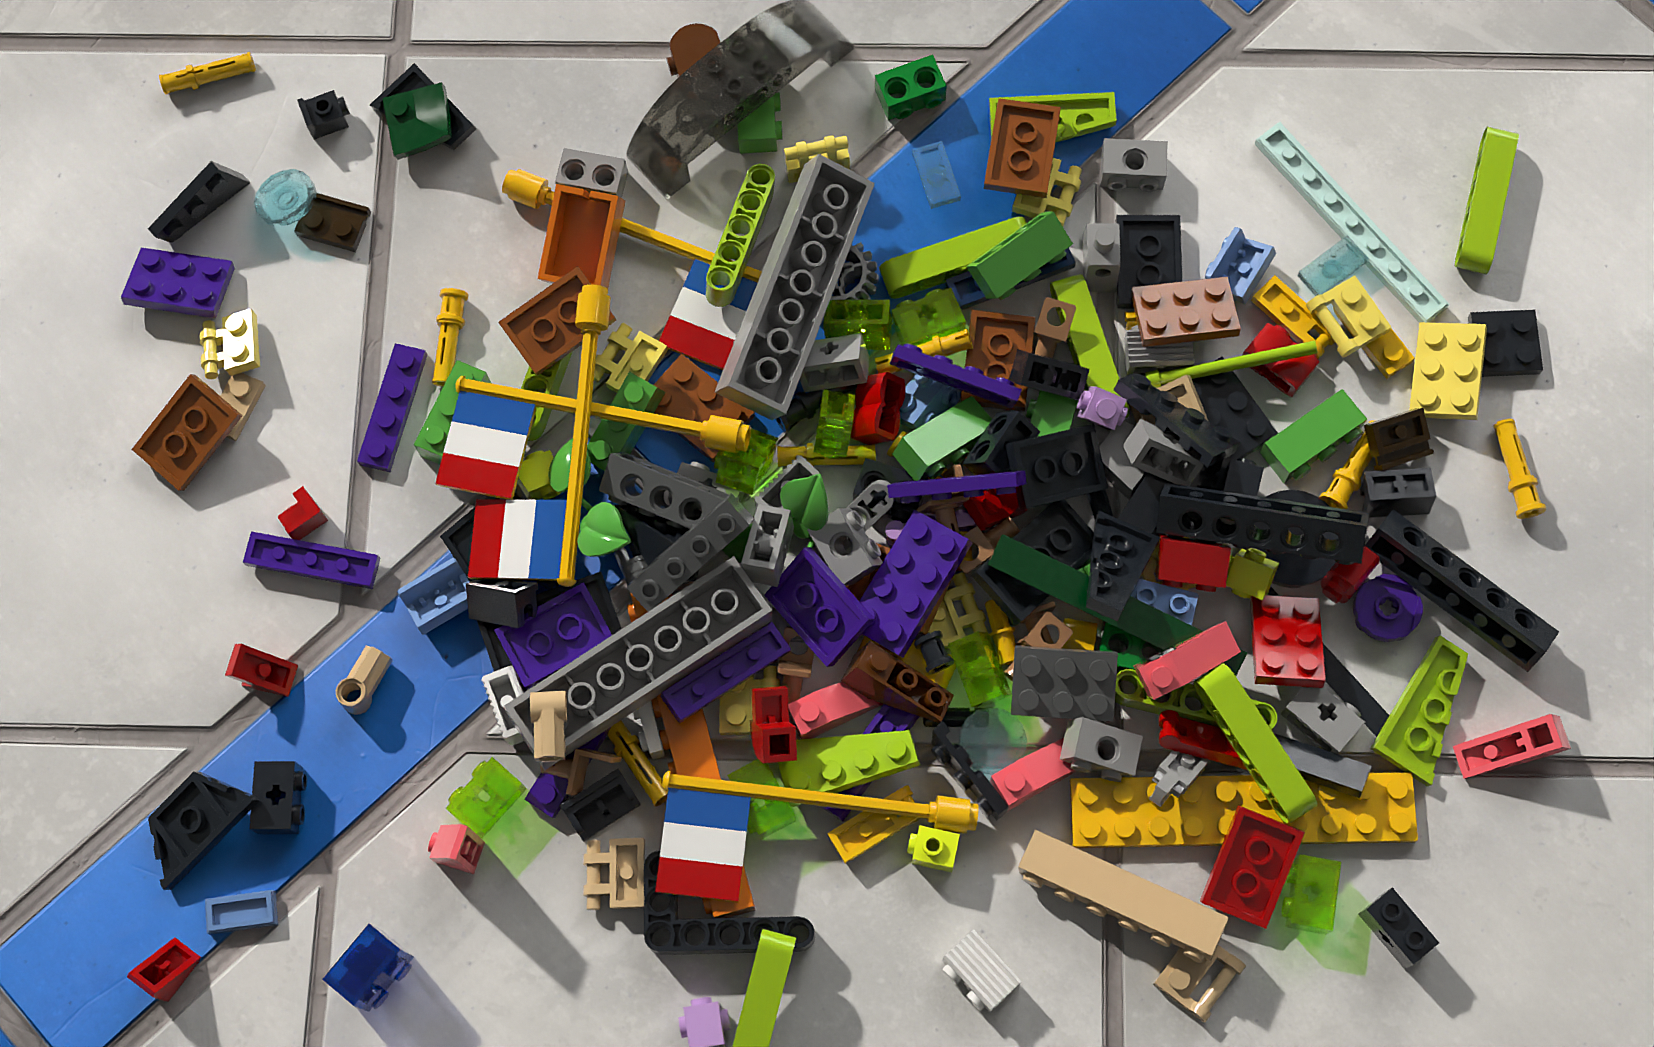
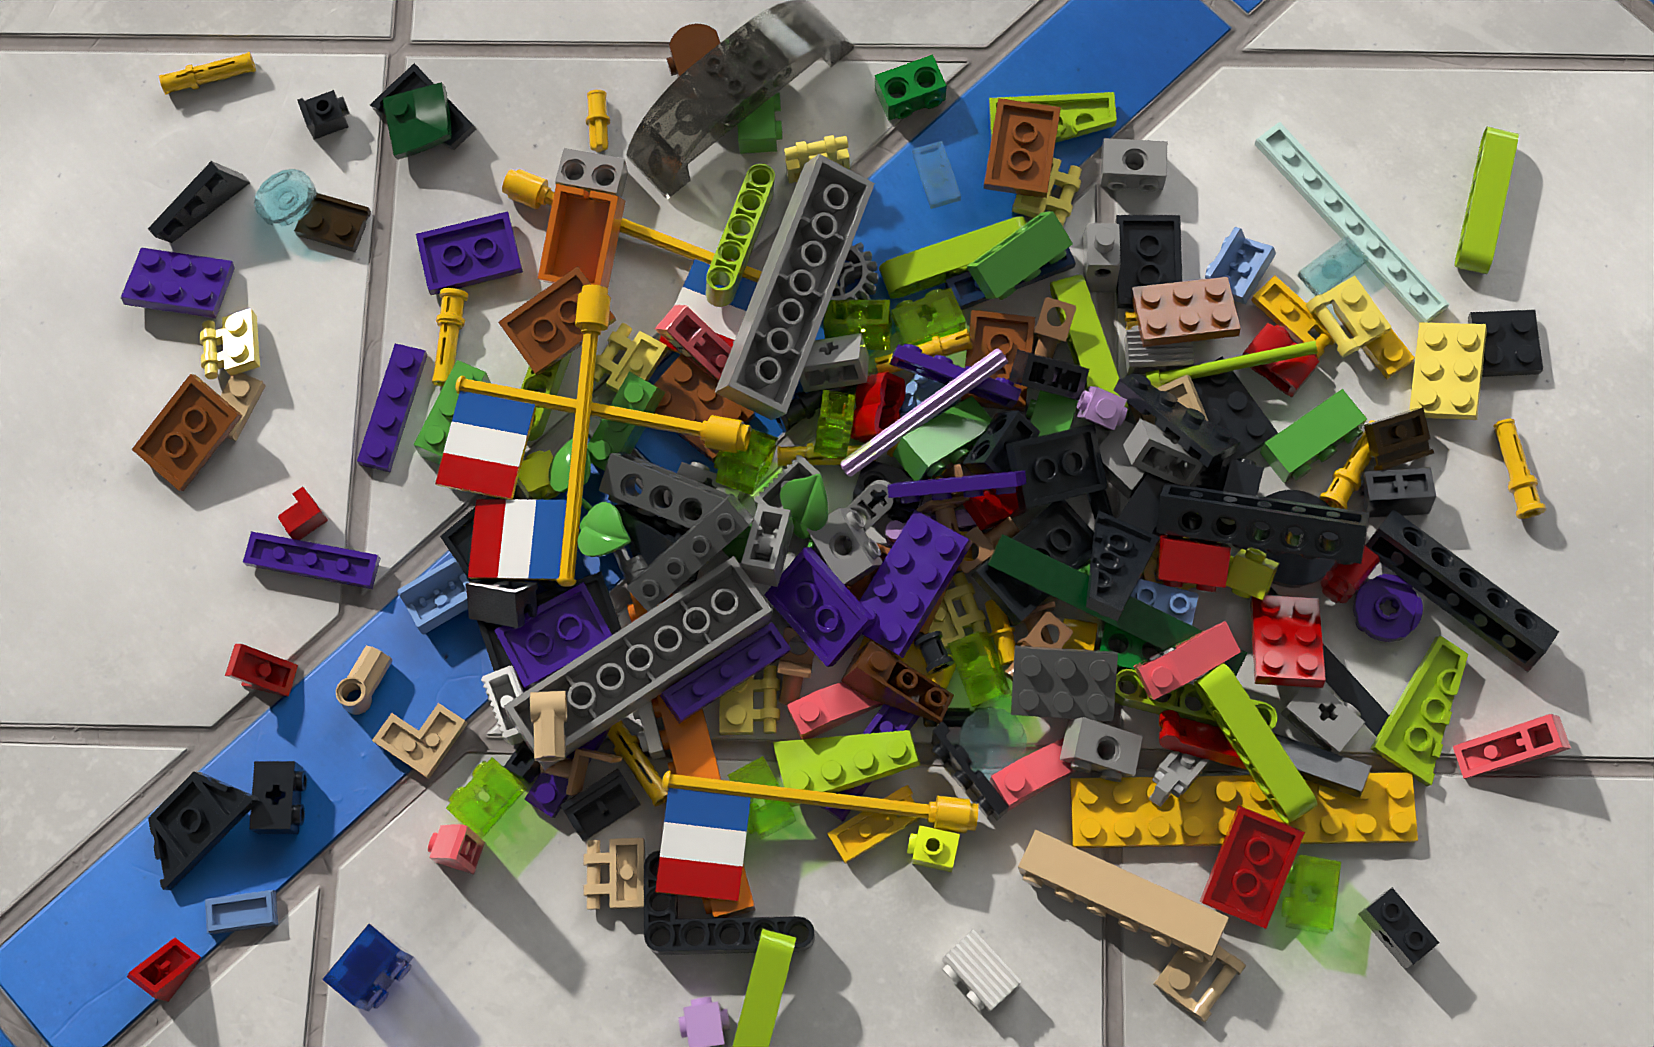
red brick [750,686,797,763] -> none
none -> tan plate [372,703,468,779]
none -> dark purple plate [416,211,523,295]
none -> black plate [503,740,541,784]
none -> yellow axle [585,90,610,153]
none -> coral slope [655,305,732,382]
none -> lavender axle [840,349,1008,477]

